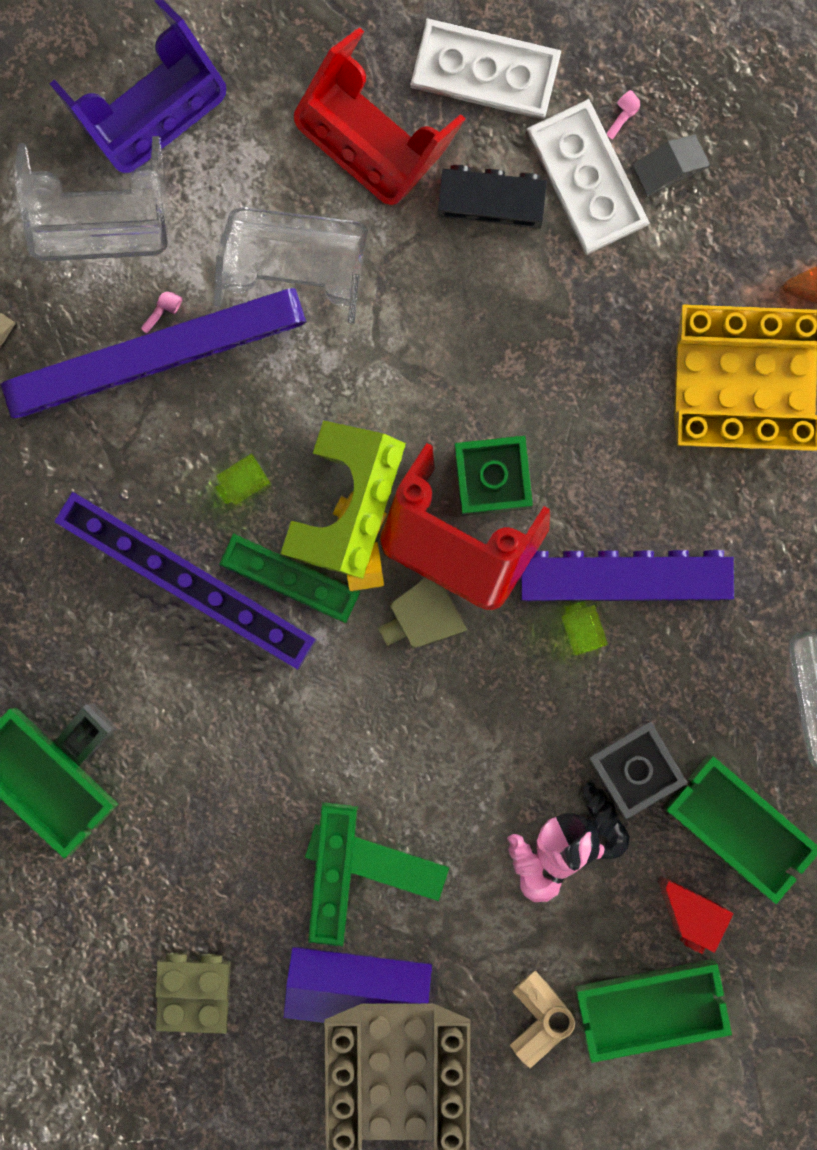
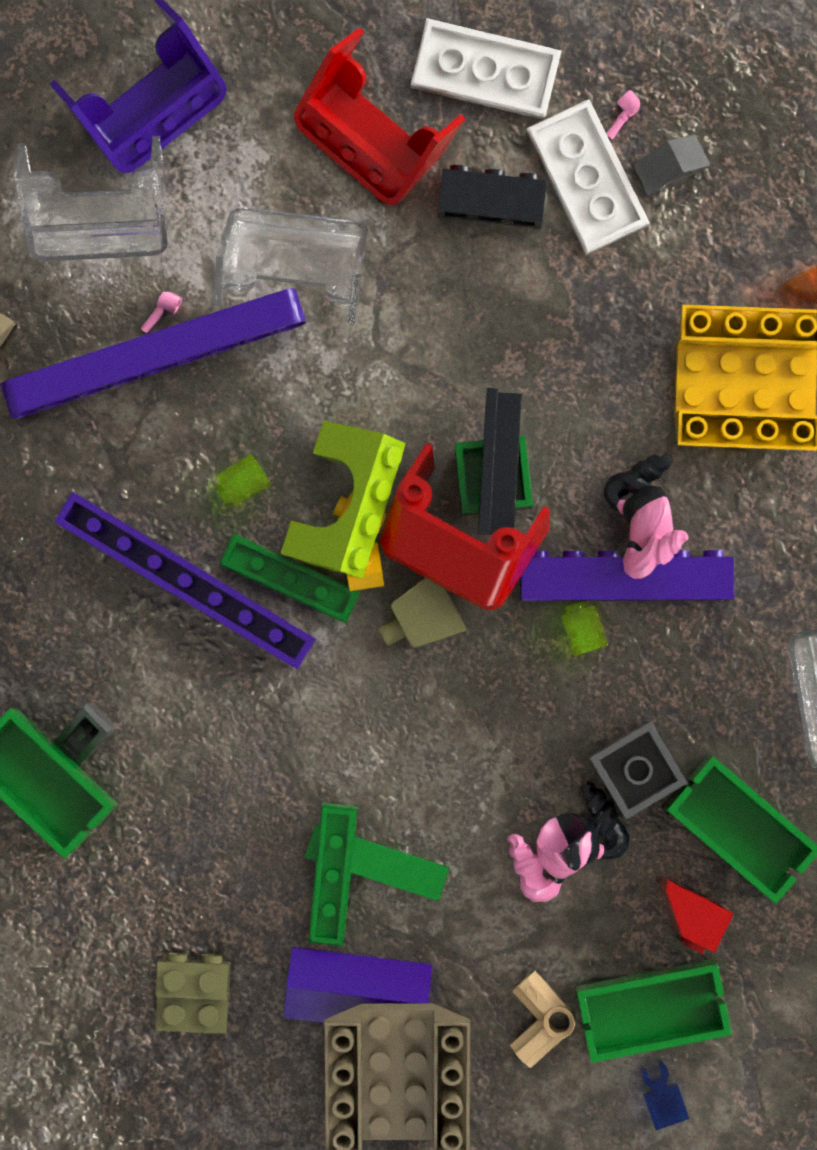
none -> black fence [477,388,522,536]
none -> hair [604,453,689,579]
none -> clear blue plate [640,1061,689,1130]

